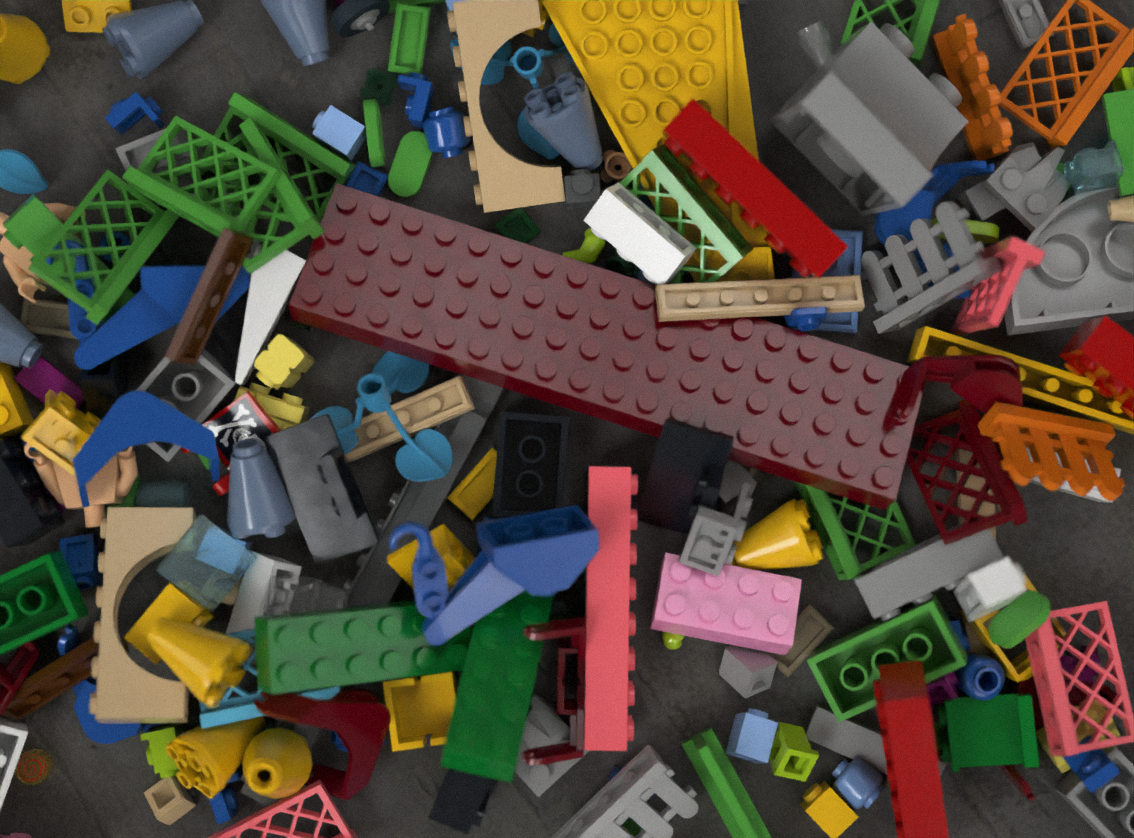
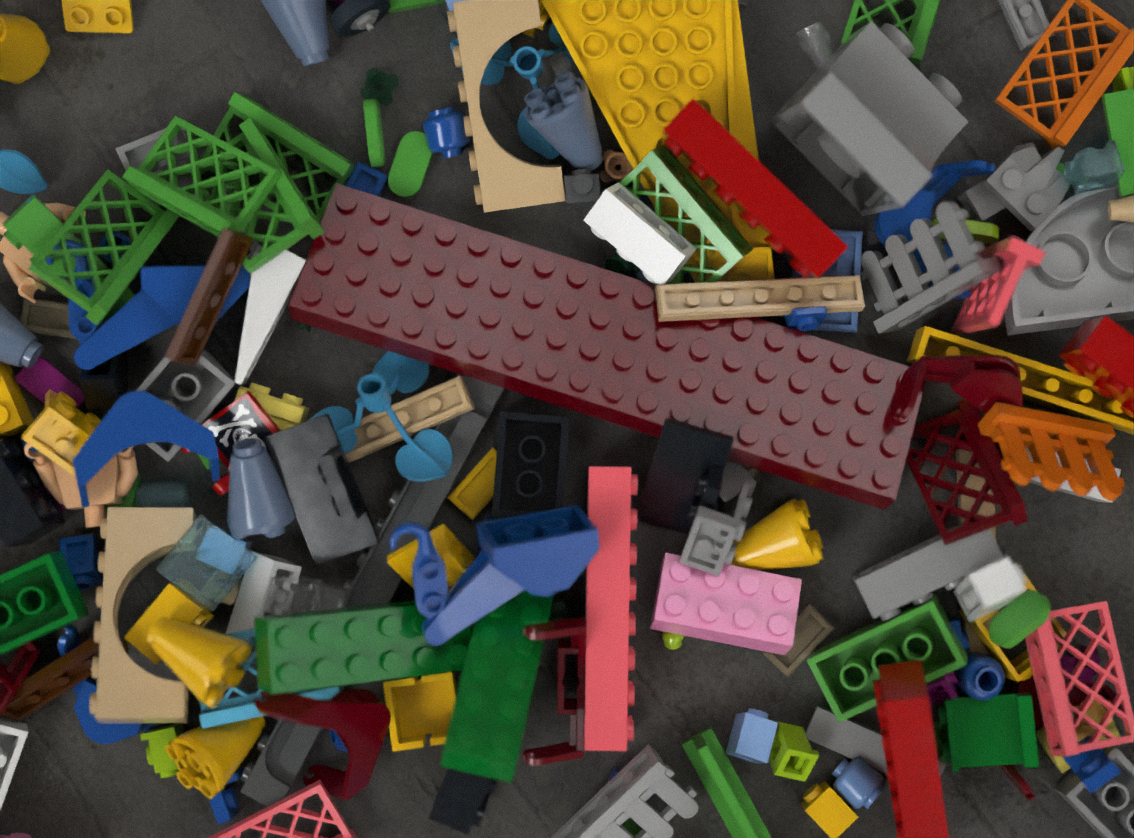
clear yellow tile [15,749,52,785] -> none
sand blue cone [102,0,204,80] -> none
blue bracket [105,92,165,135] -> none
tan slope [144,776,196,825] -> none
yellow cone [242,728,313,799] -> none
light yellow brick [254,334,315,390] -> none
light blue brick [312,105,367,161] -> none
bright green tile [388,2,431,75] -> none
blue bracket [397,72,435,128] -> none
dark green tile [493,207,541,244] -> none
light grey plate [515,693,589,797] -> none
lime arm [562,227,605,264] -> none
light grey panel [719,645,777,699] -> none
bright green fence [793,481,916,580] -> none
orange fence [930,14,1013,161] -> none

